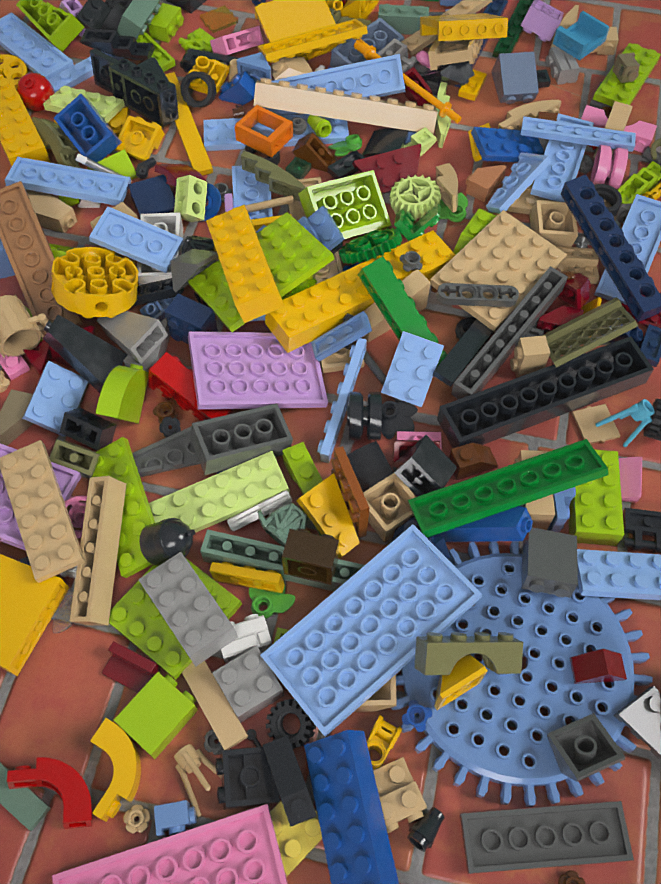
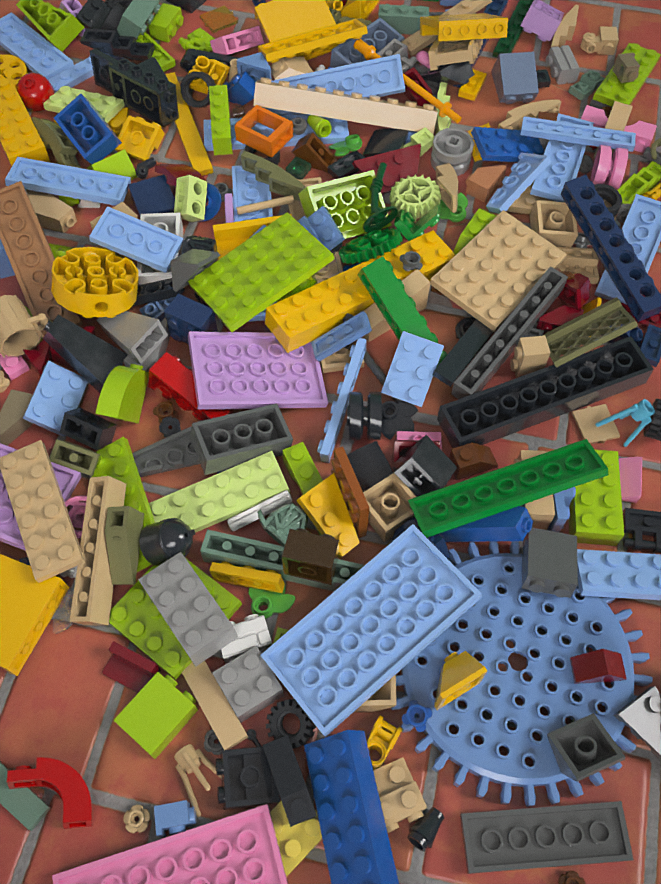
flat silver bar [75,153,123,176] -> none
yellow arch [90,718,141,822] -> none
yellow brick [206,205,285,323] -> none
olive arch [414,632,523,675] -> none
dark grey beam [436,283,519,307] -> none
dark azure panel [553,11,610,61] -> none
none -> olive slope [105,506,144,585]
none -> lime brick [209,85,233,155]
none -> dark green dish [363,162,398,233]
none -> light grey wheel [430,128,474,176]
none -> sand green slope [568,70,605,101]

